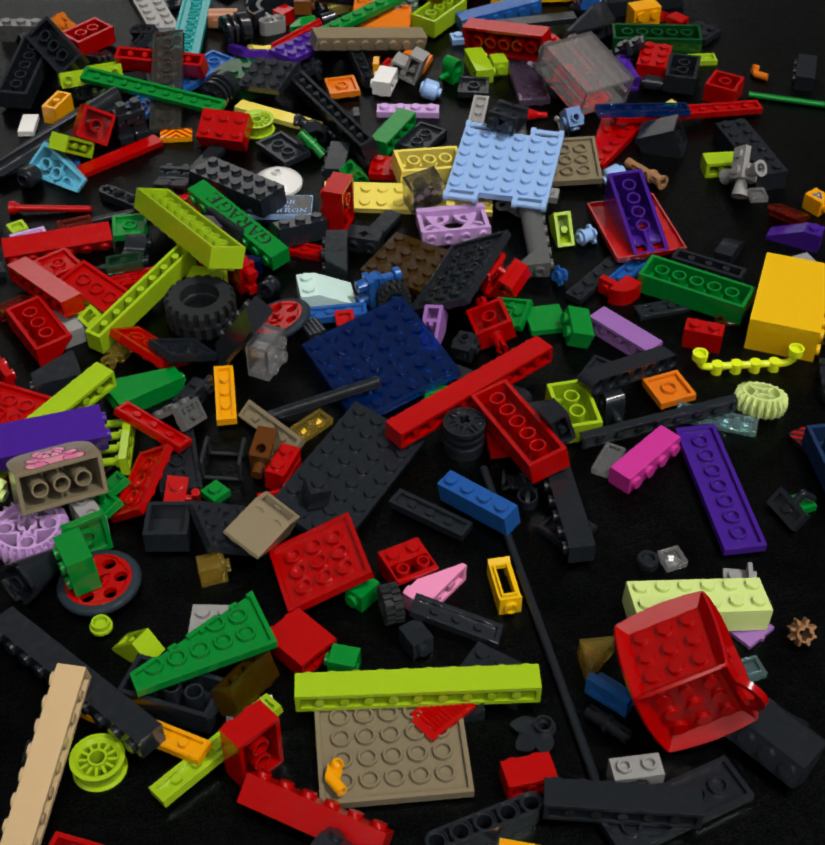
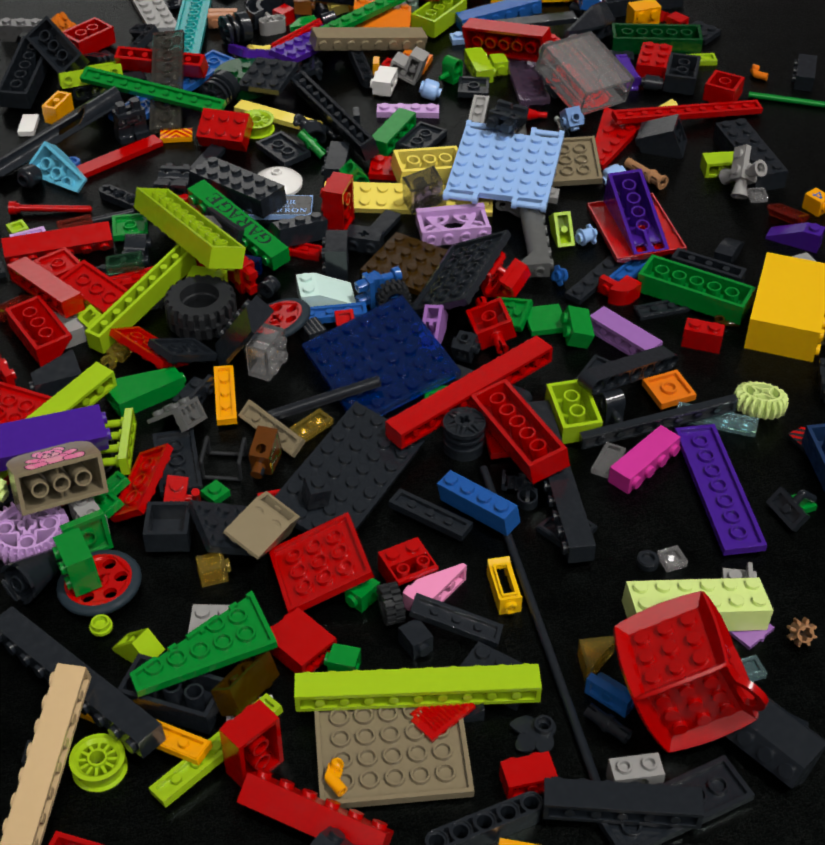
lime brick [48,131,96,159] -> none
red brick [71,104,116,146] -> none
red tile [113,401,193,454] -> none
red brick [264,443,301,490] -> none
orange plate [324,75,360,100] -> none
black brick [537,398,576,445] -> none
clear blue tile [594,102,691,118] -> none
black plate [615,35,645,57] -> none
neon yellow bar [692,343,805,376] -> none

